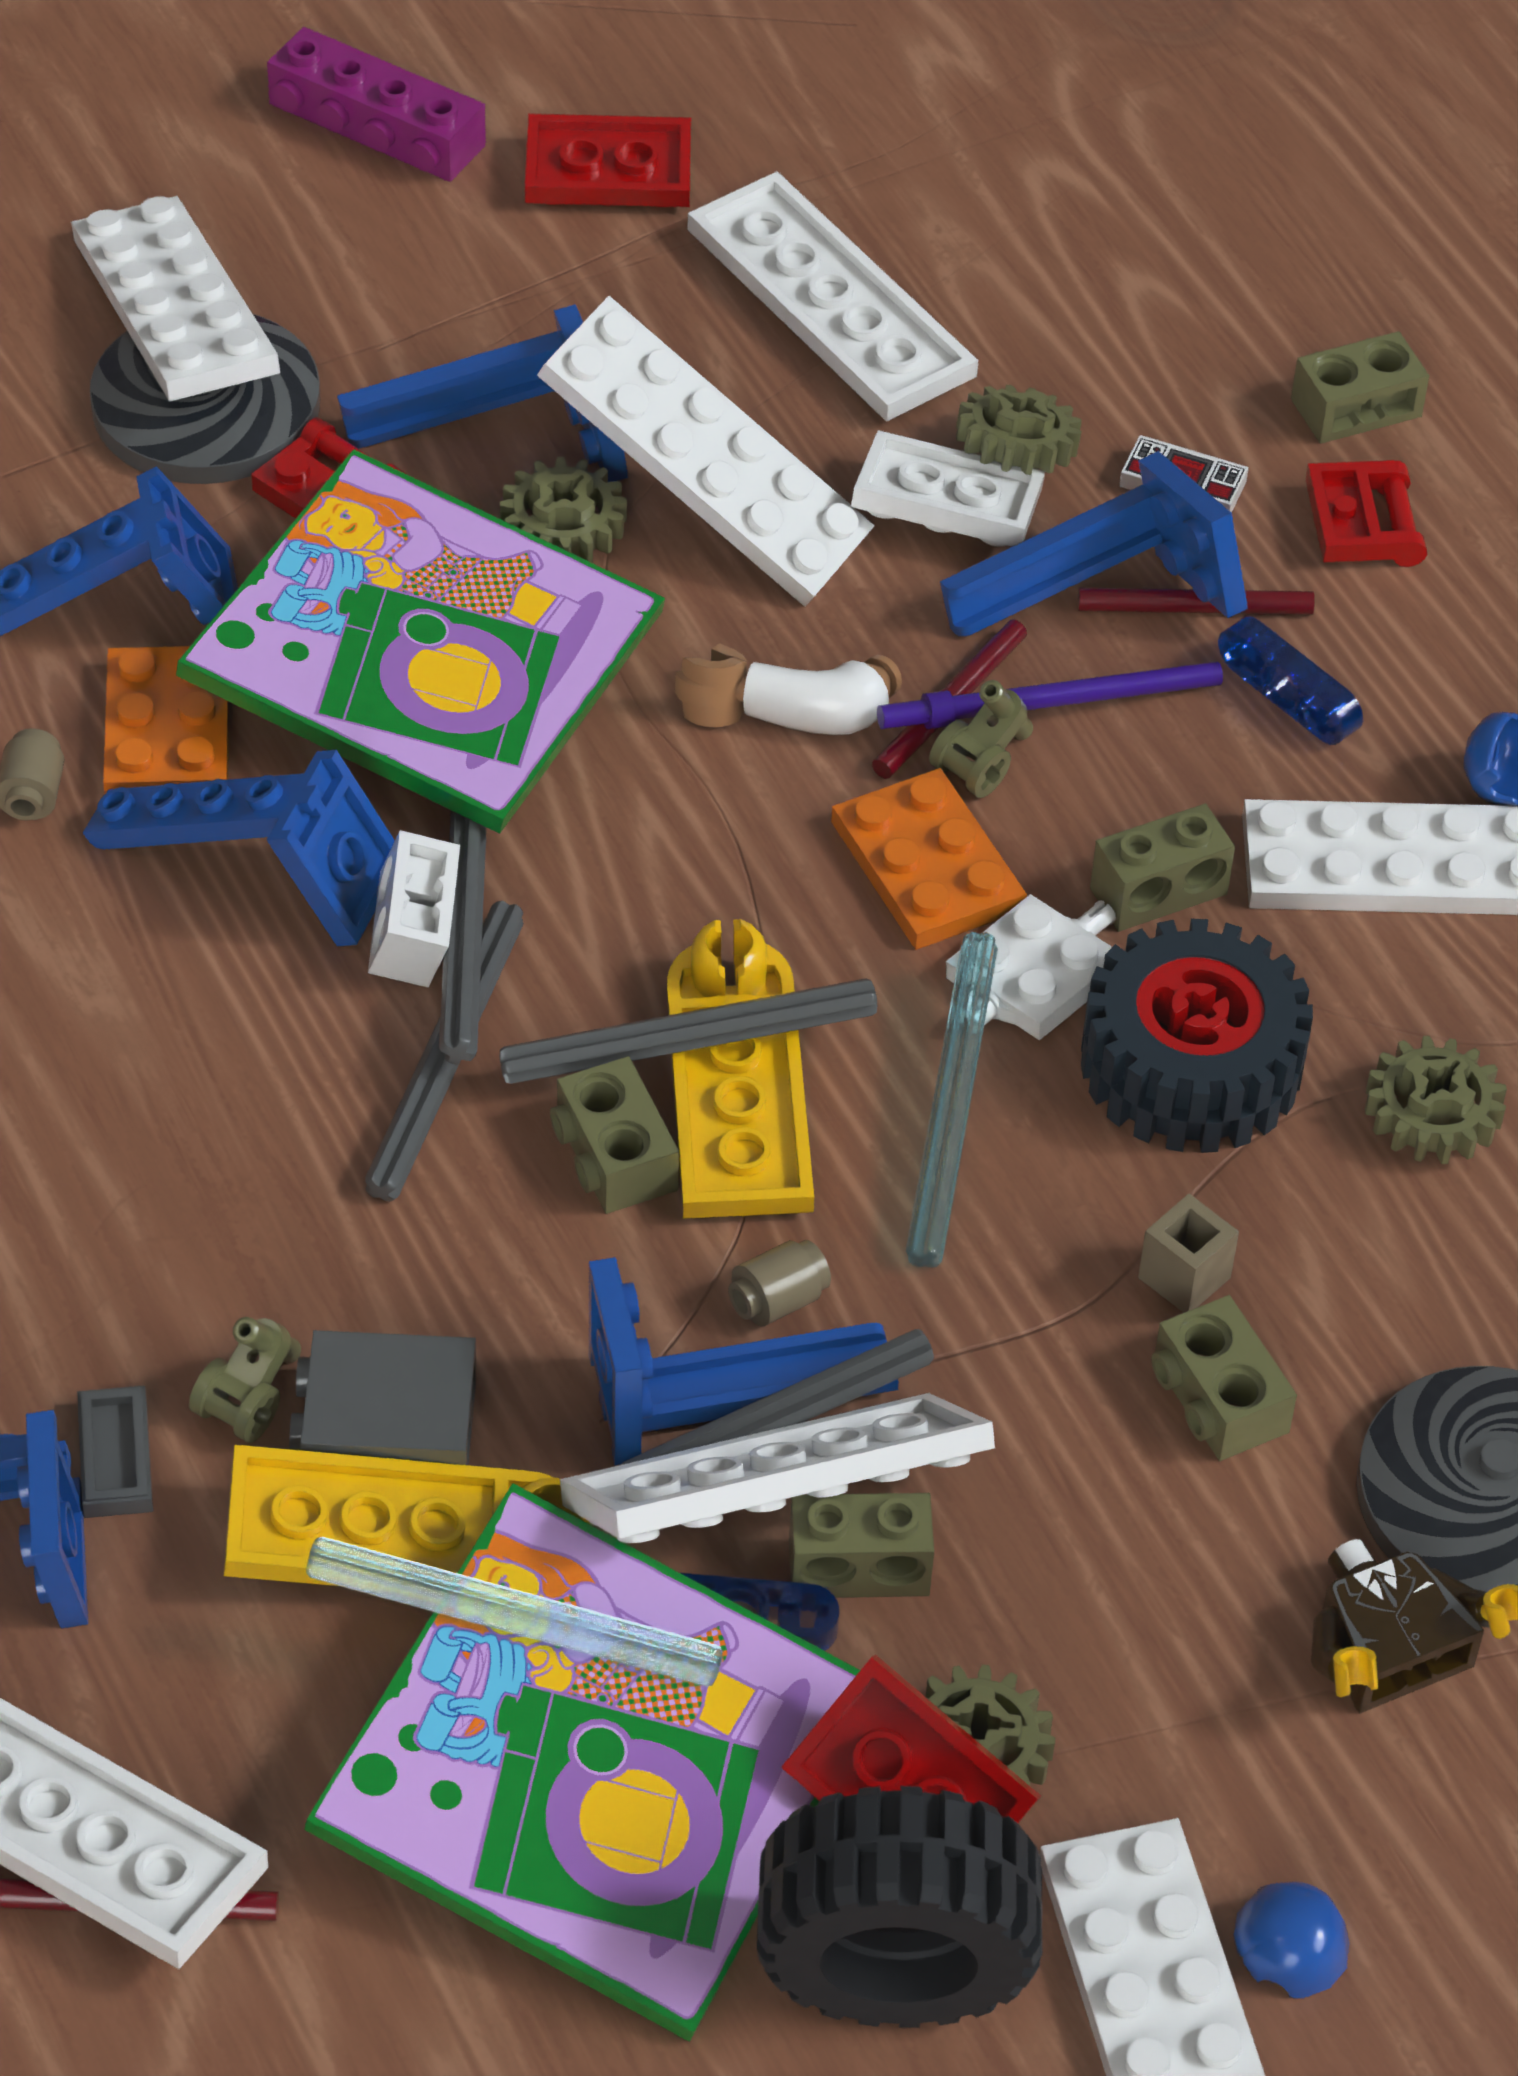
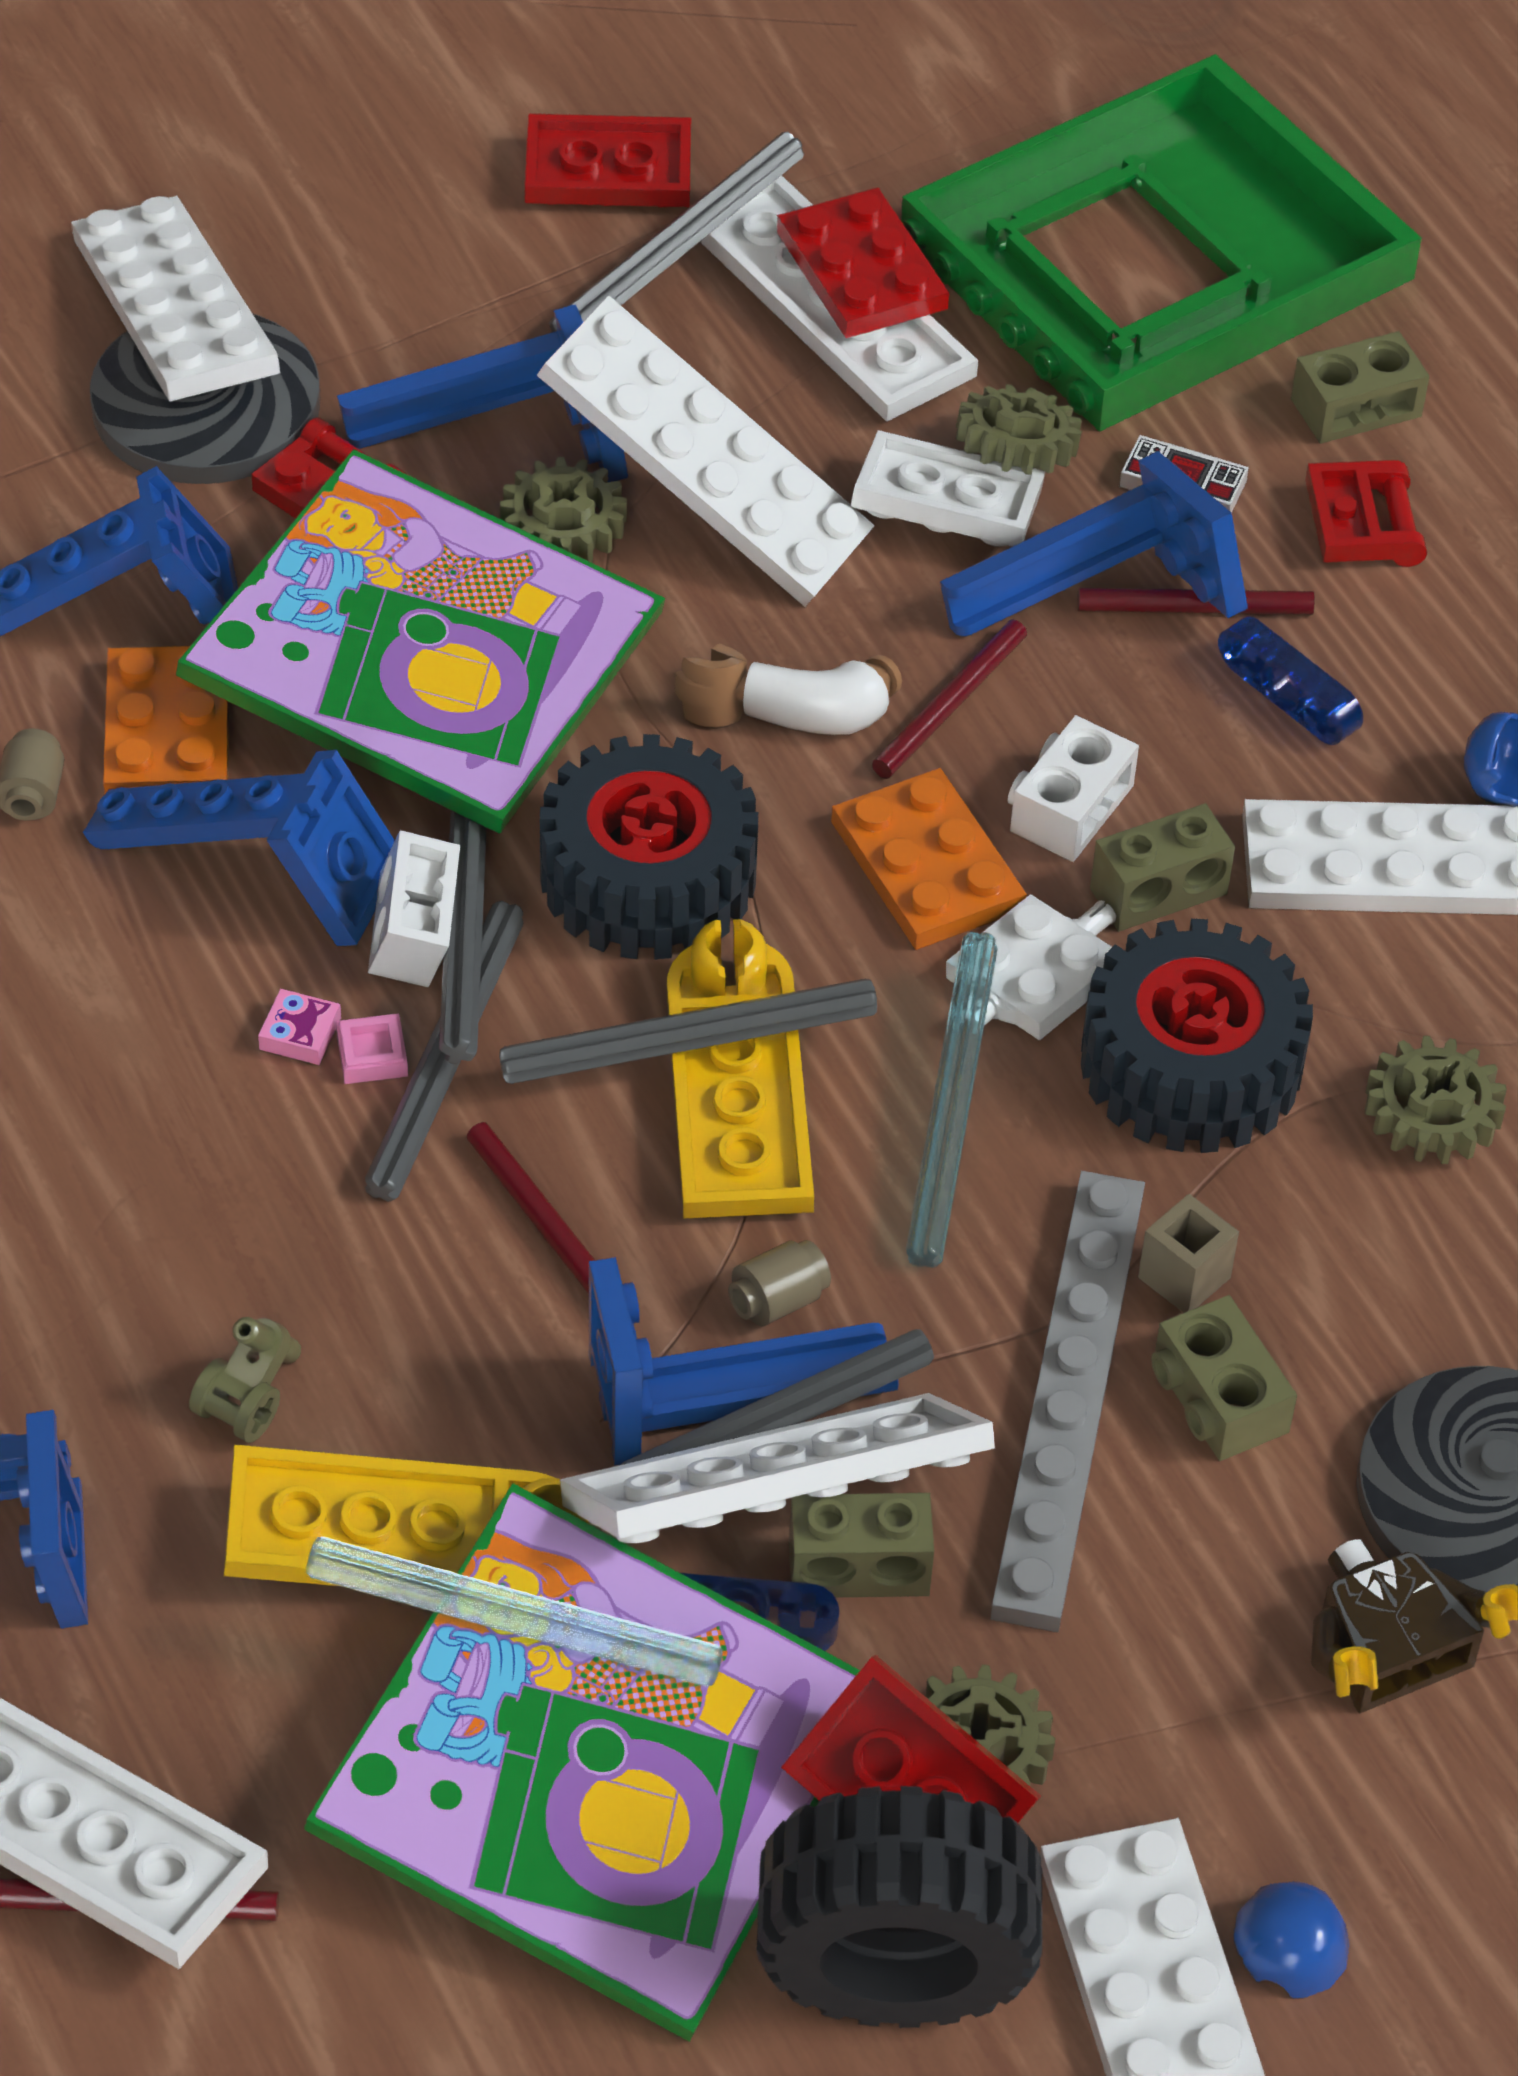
dark grey tile [77,1386,153,1518] -> none
magenta brick [267,26,486,182] -> none
dark grey brick [289,1330,477,1465] -> none
olive brick [550,1056,679,1214] -> none
dark purple bar [877,662,1223,729] -> none
olive piece [929,680,1033,798] -> none
none -> tile [258,989,341,1065]
none -> bright pink tile [336,1013,408,1084]
none -> dark red bar [466,1122,595,1294]
none -> black wheel [540,734,759,960]
none -> axle [549,132,804,333]
none -> red plate [777,187,949,339]
none -> green panel [901,54,1422,432]
none -> light grey plate [990,1171,1145,1633]
none -> white brick [1008,715,1139,862]

